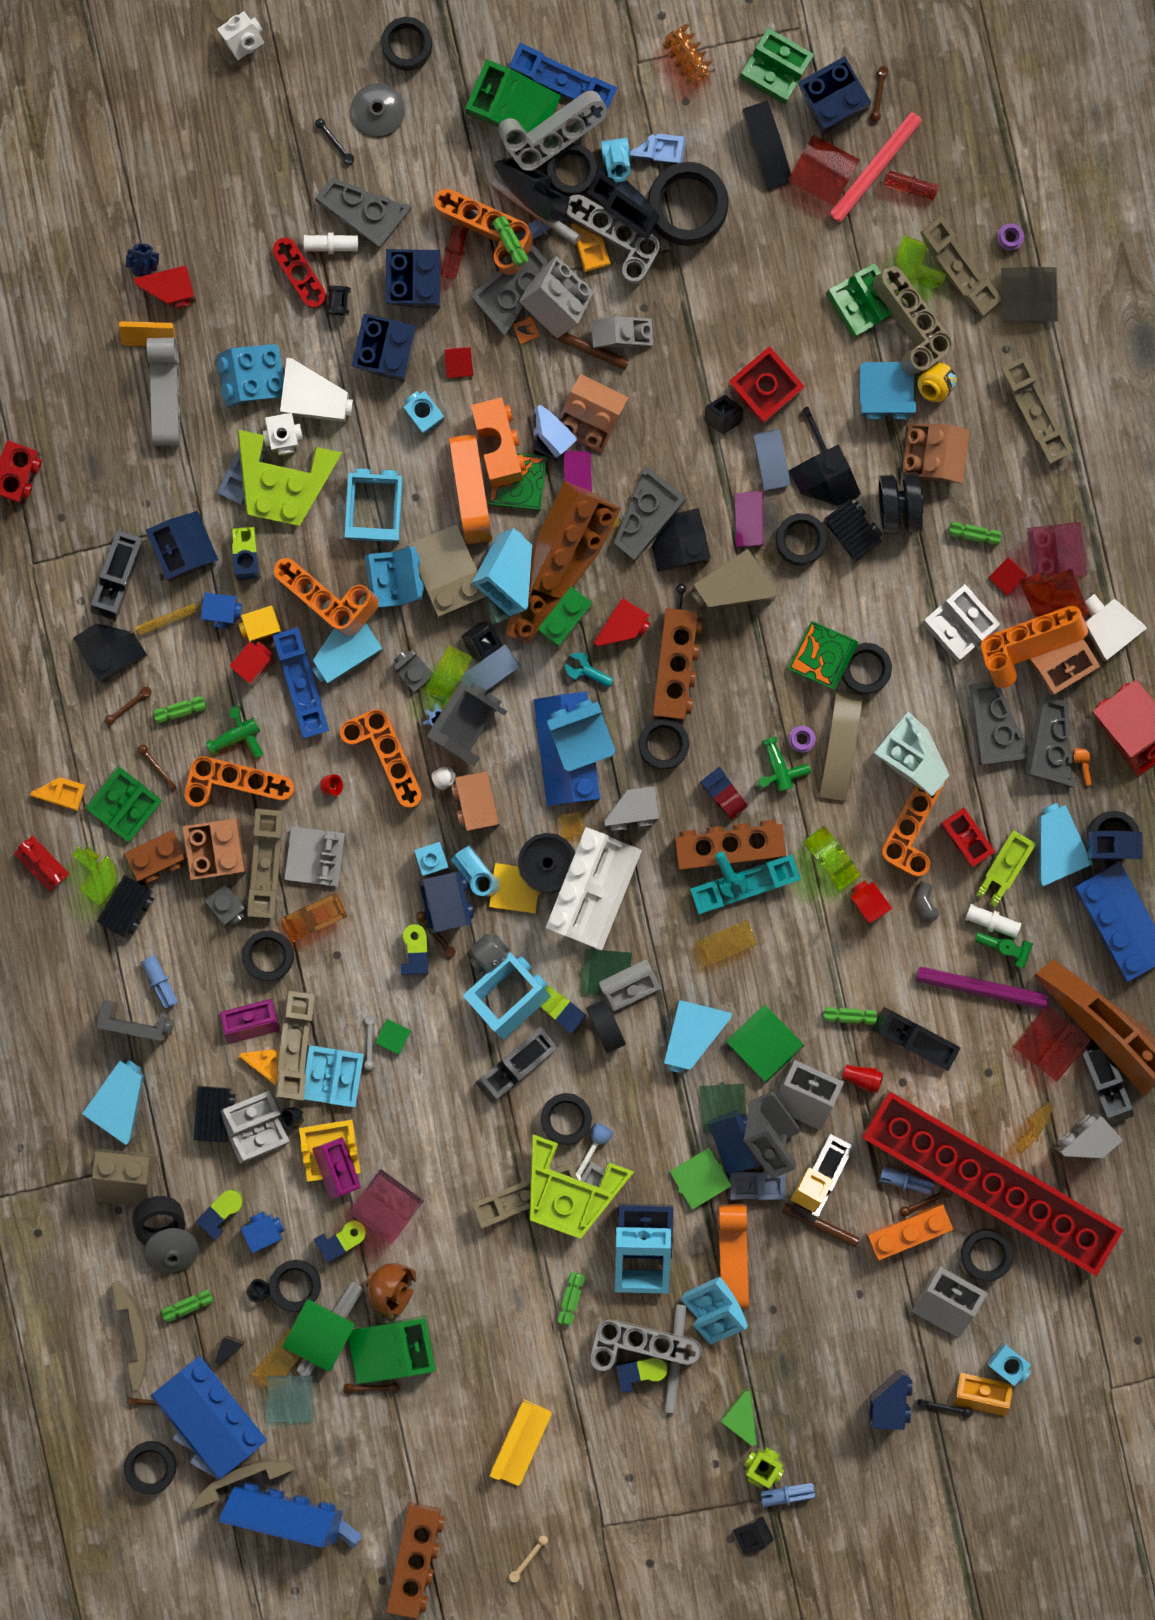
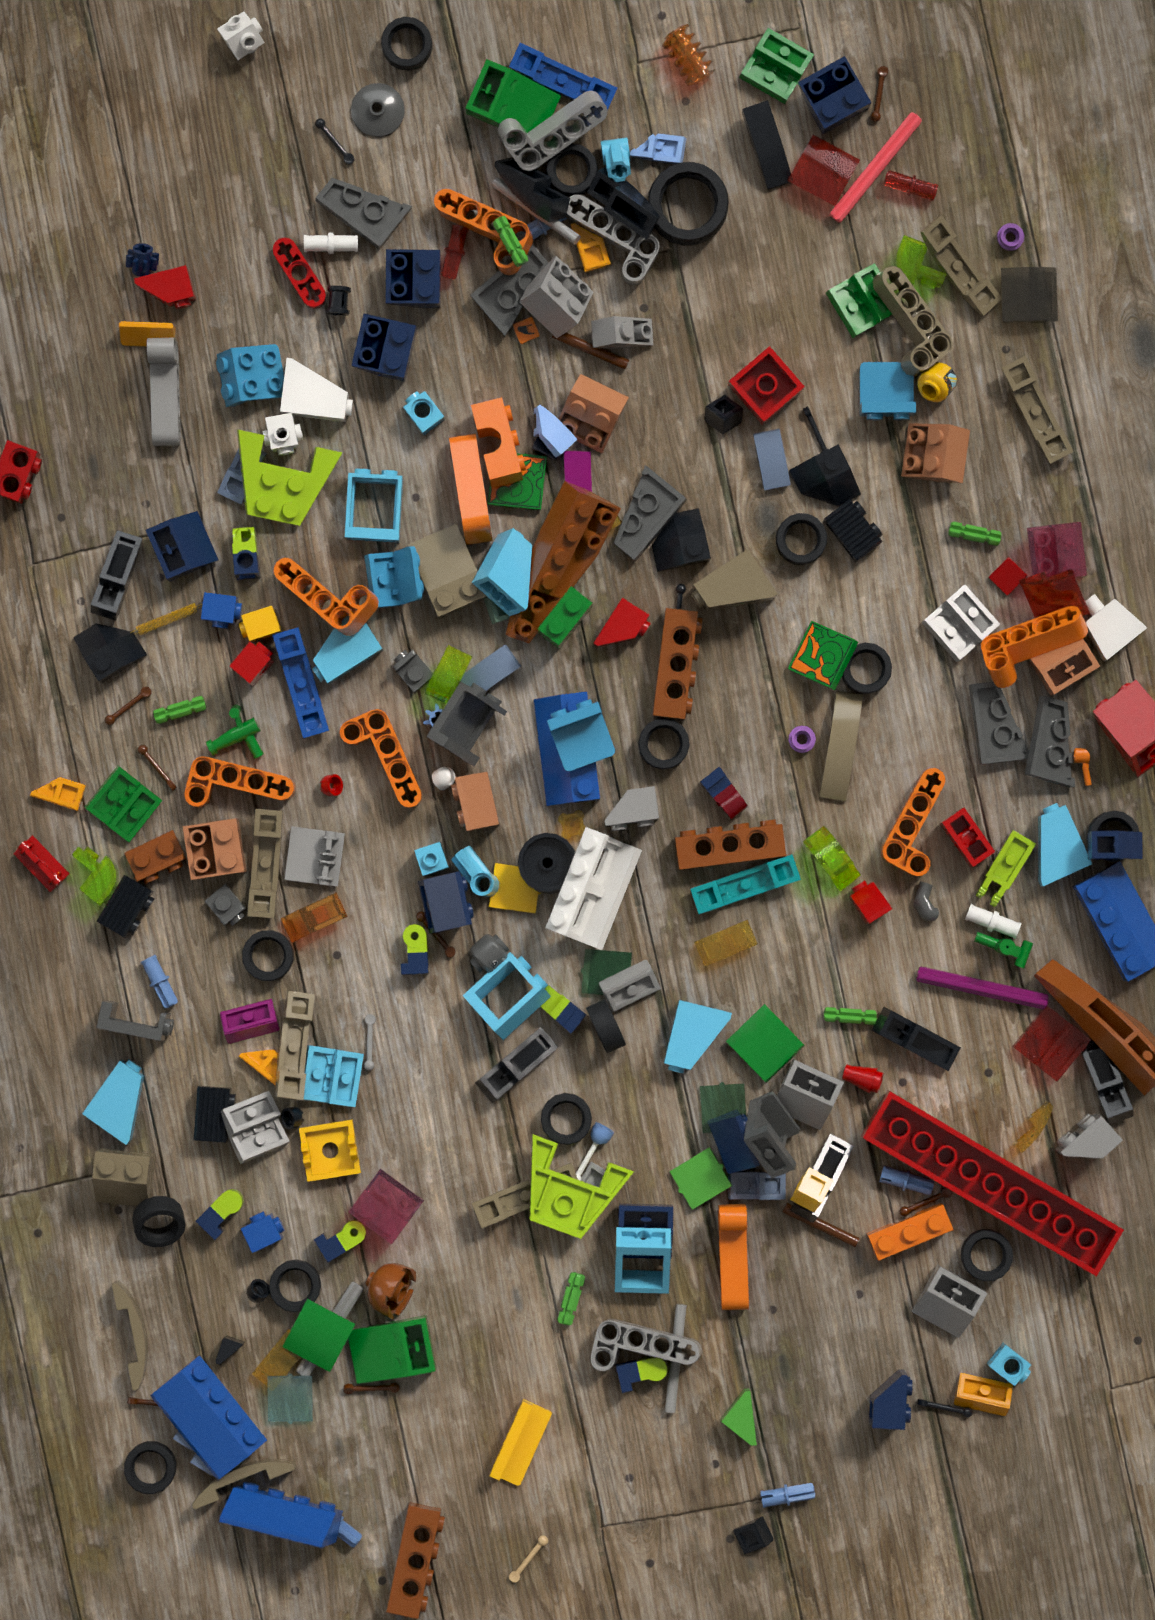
dark grey dish [144,1228,198,1273] -> none
bright green axle [161,1290,214,1322] -> none
magenta slope [312,1137,361,1199] -> none
green tile [375,1019,411,1055] -> none
red slope [444,347,474,379] -> none
black slope [461,622,502,660] -> none
teal bar [564,652,613,687] -> none
medium azure slope [681,1277,747,1345] -> none
teal bar [715,852,748,898] -> none
magenta slope [735,491,764,547] -> none
lime brick [743,1447,784,1489] -> none
green piece [754,737,811,793] -> none
light aqua wedge [874,712,950,796] -> none
black wheel [878,472,923,535] -> none

